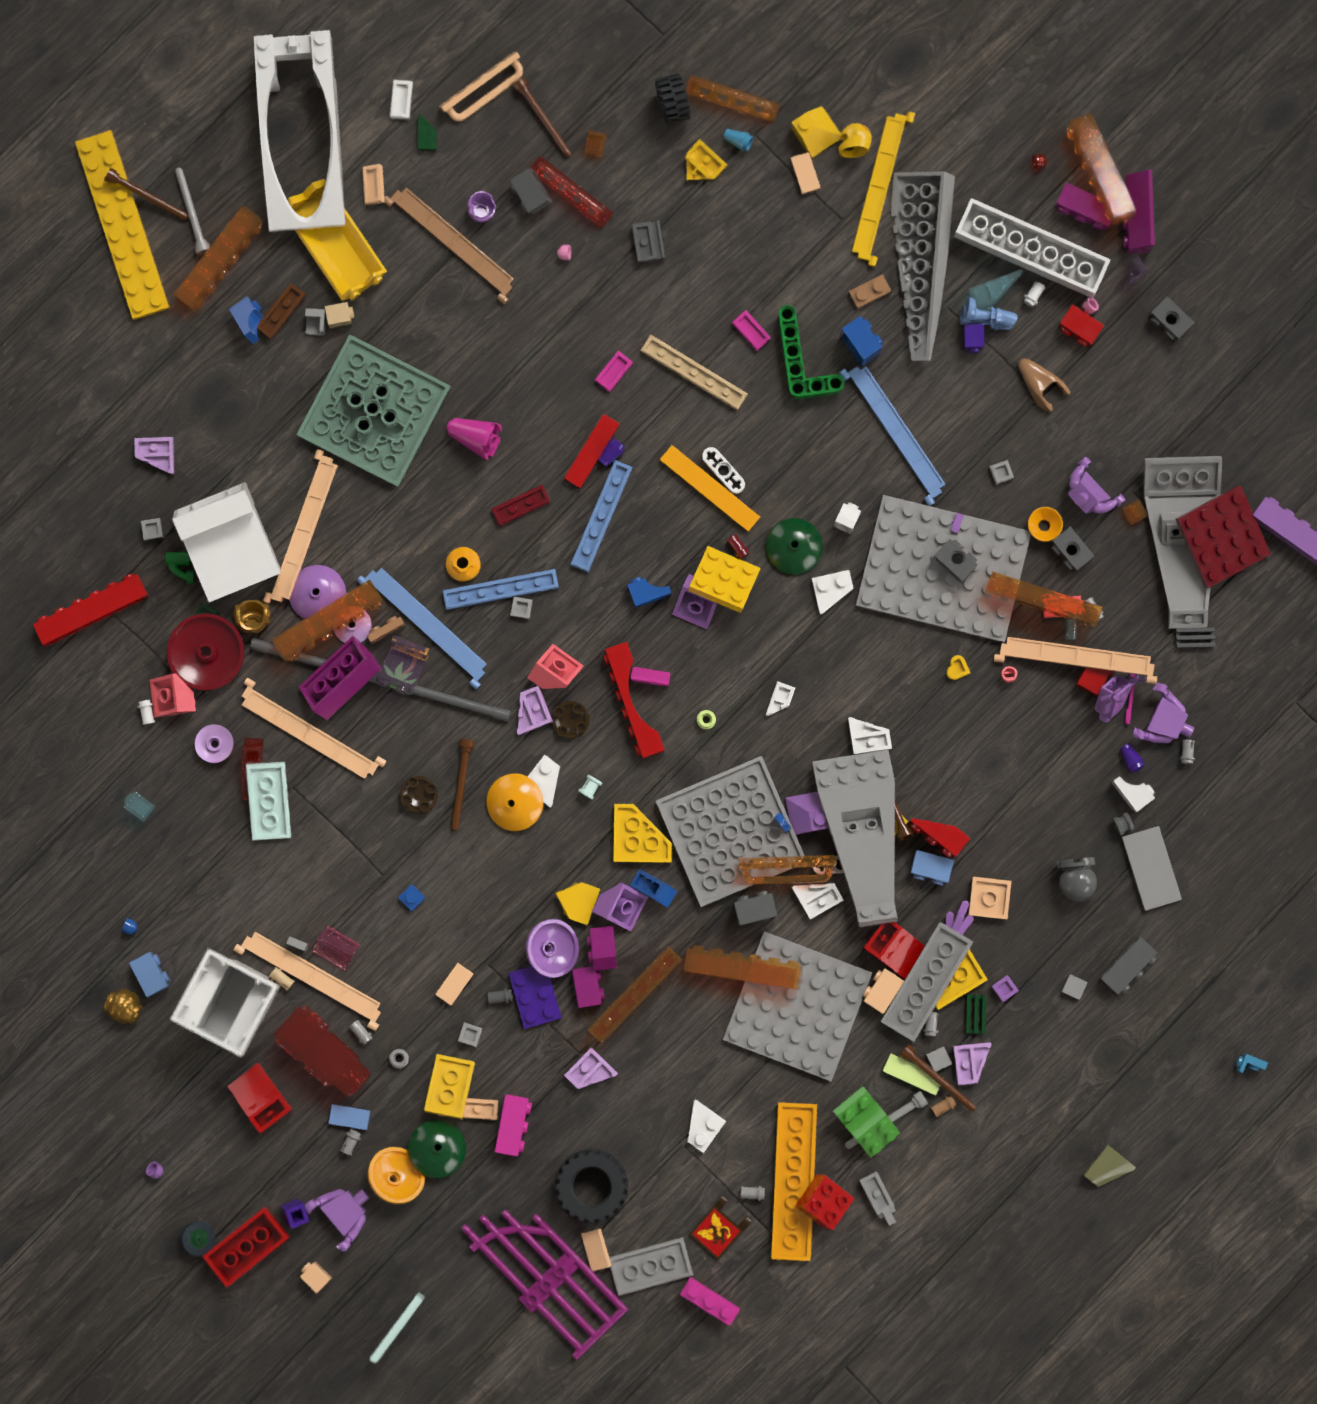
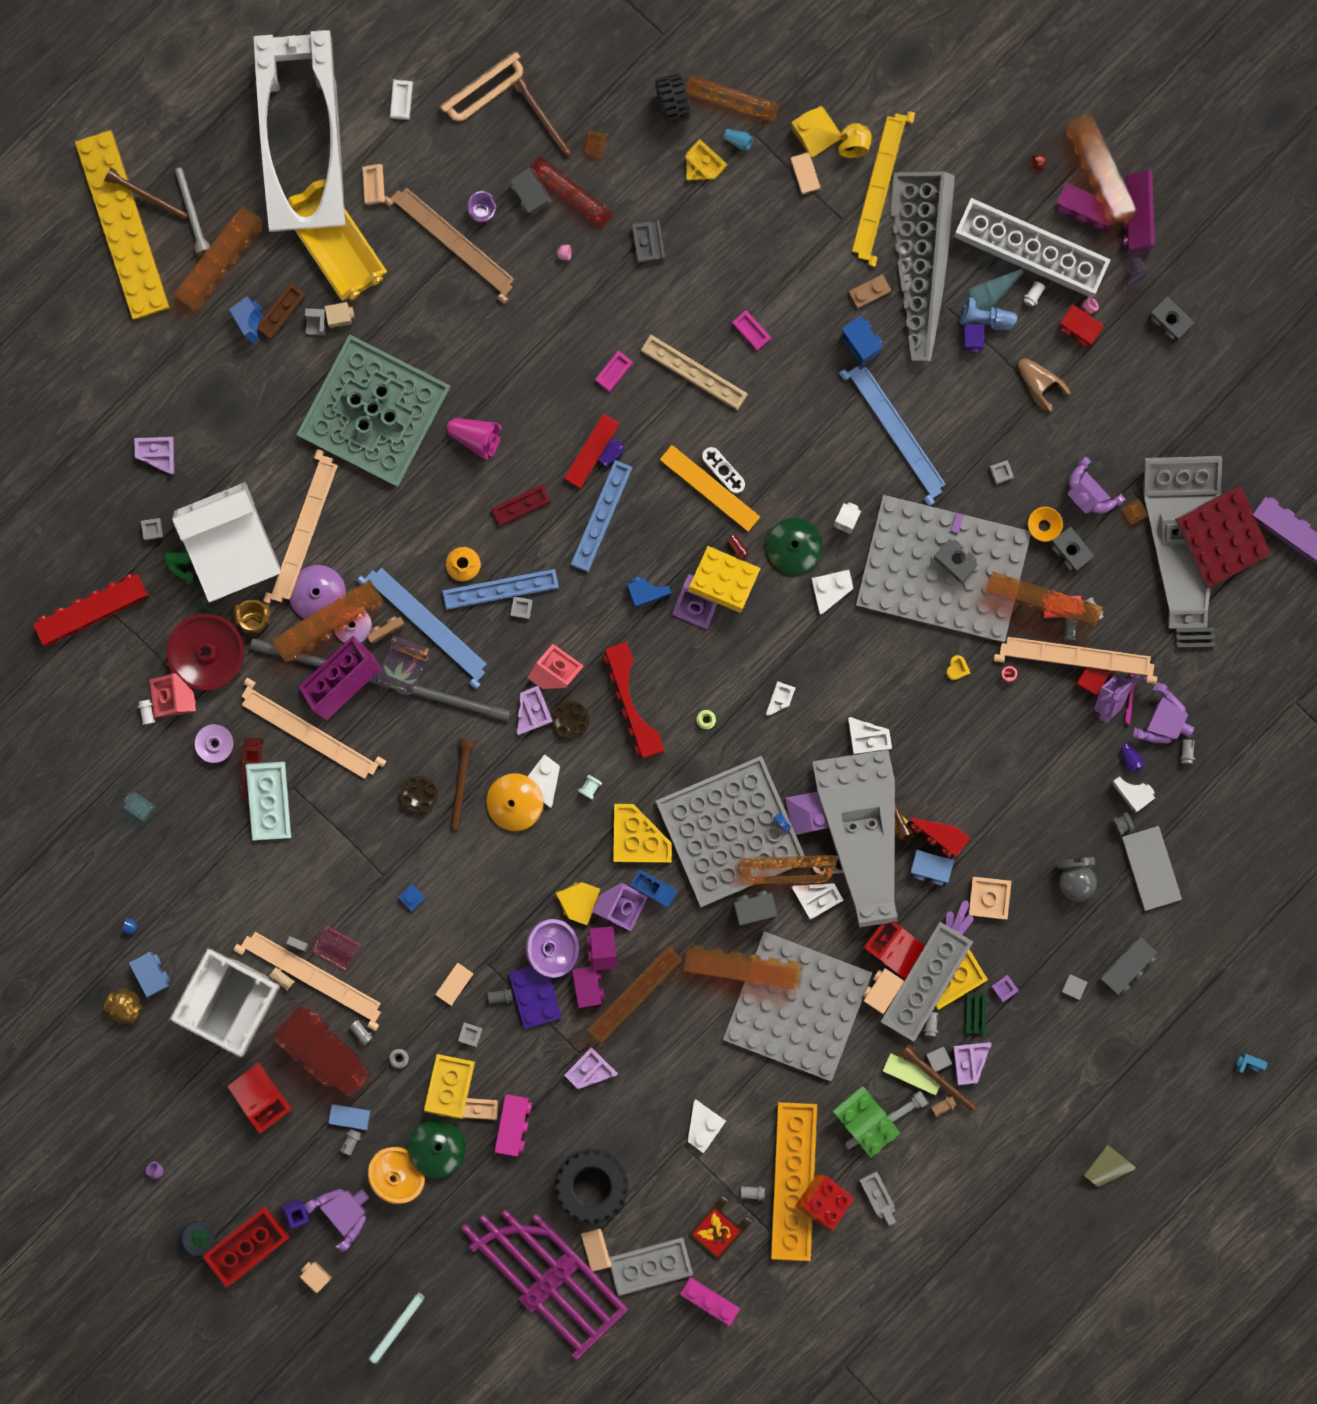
dark green tile [418,115,437,151] -> none
dark pink slope [631,667,670,687] -> none
green beam [778,305,844,400] -> none

